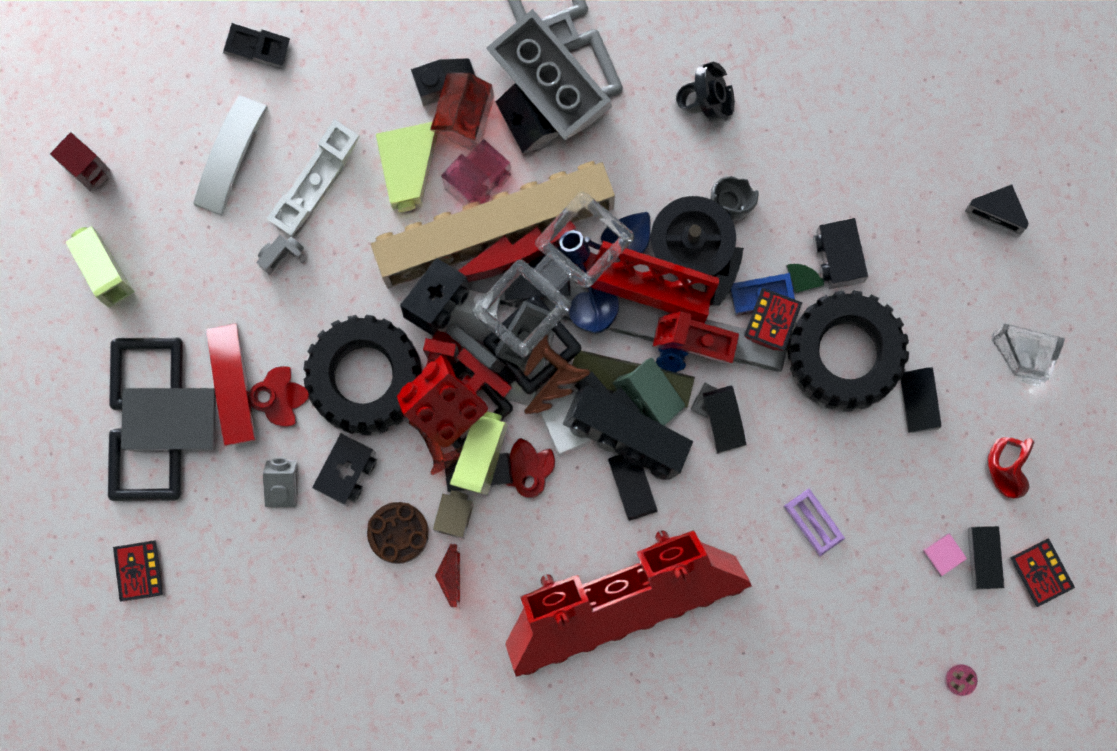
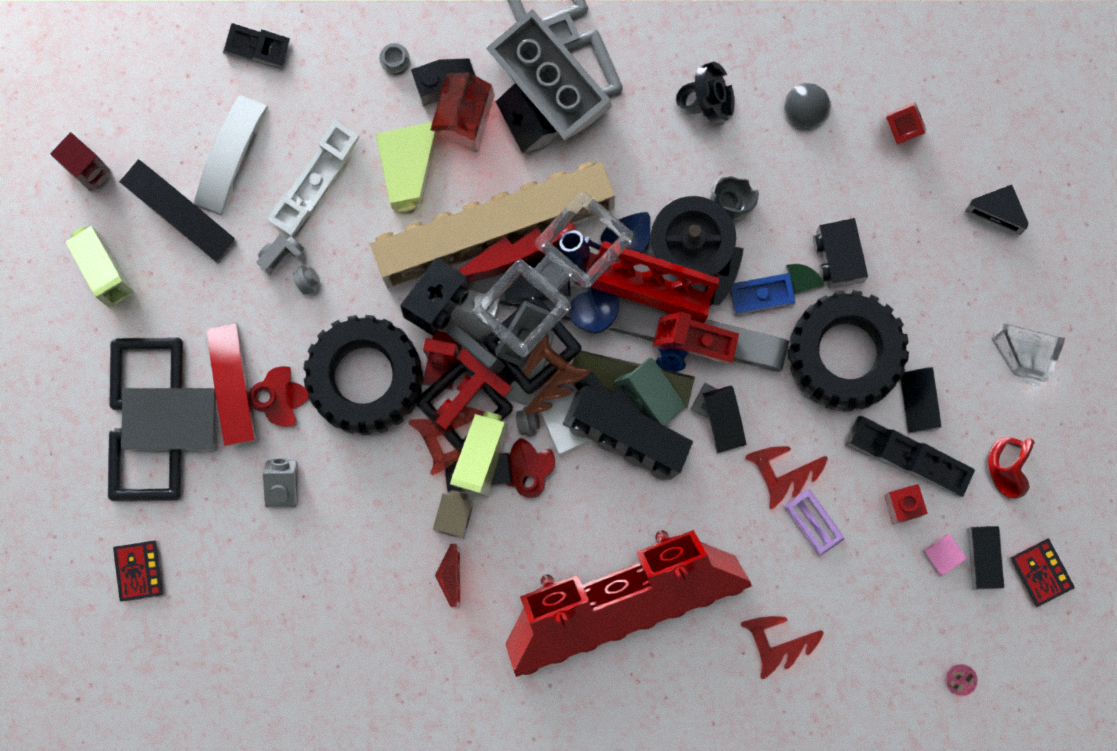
black brick [312,433,378,507] -> none
reddish brown tile [367,502,429,564] -> none
red bracket [397,355,488,448] -> none
clear pink brick [441,139,511,206] -> none
black slope [608,455,658,521] -> none
piece [744,287,803,351] -> none
none -> black slope [119,159,235,261]
none -> light grey plate [293,265,320,294]
none -> light grey plate [379,43,409,73]
none -> light grey plate [516,406,540,437]
none -> clear red piece [740,616,824,679]
none -> clear red piece [745,446,828,510]
none -> dark grey hair [784,83,831,129]
none -> black slope [846,416,975,497]
none -> red brick [884,484,928,525]
none -> red brick [886,102,927,145]

